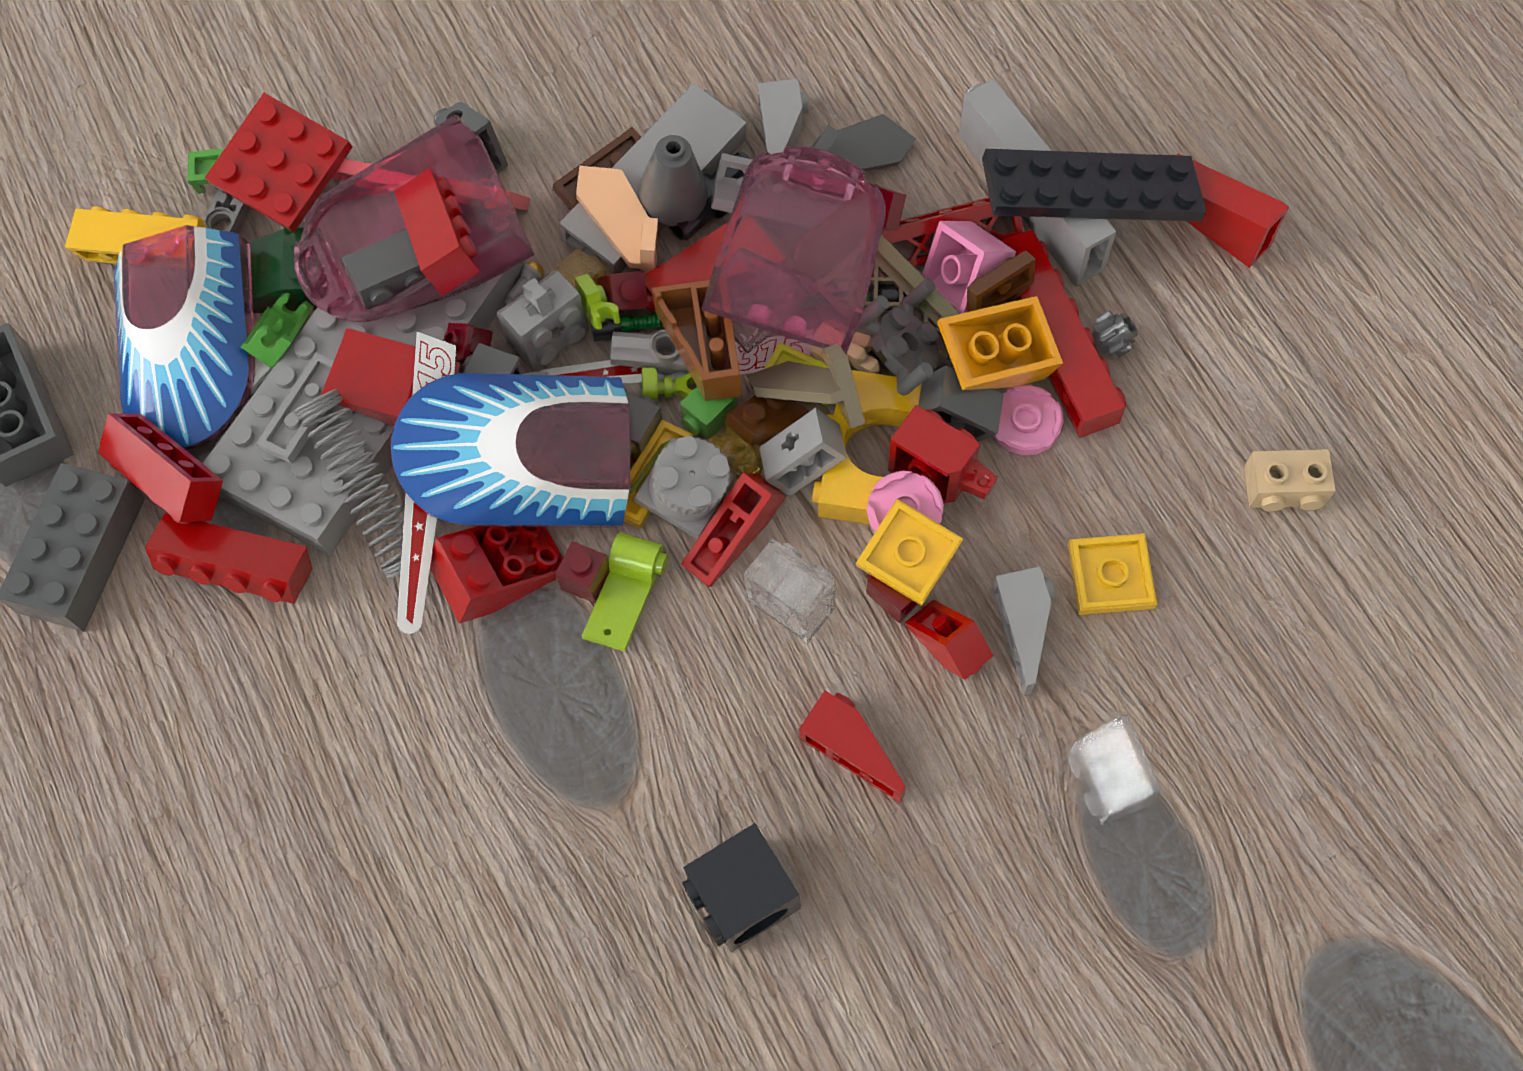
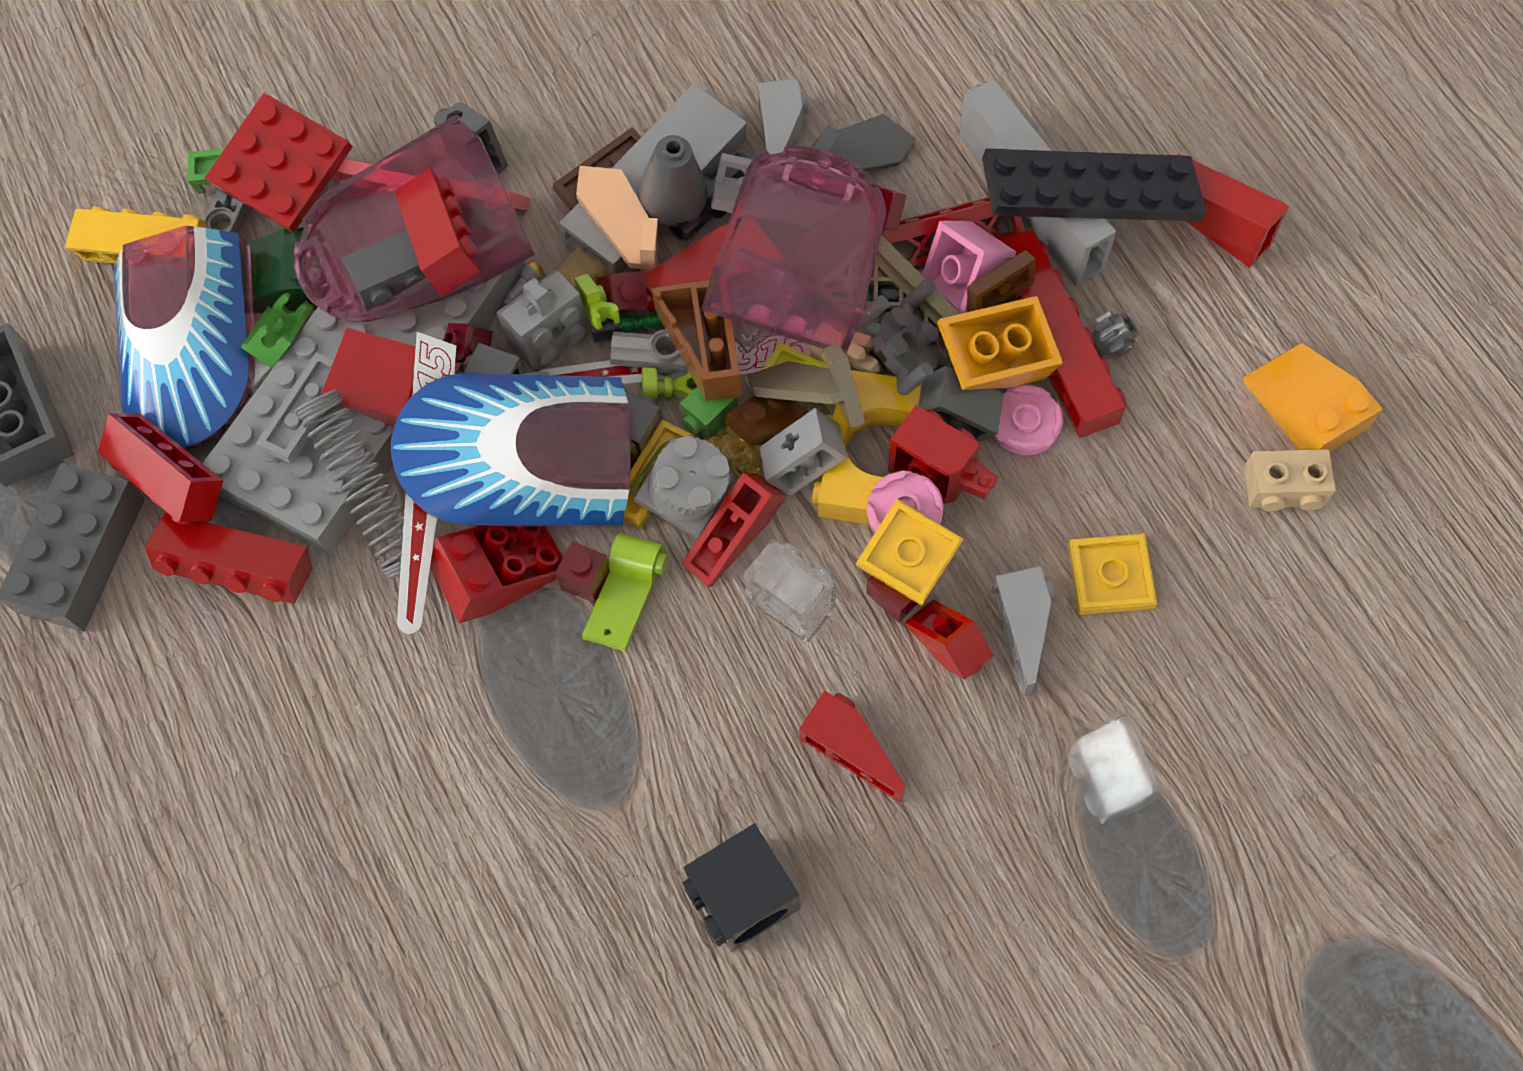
none -> light orange slope [1242,343,1383,452]

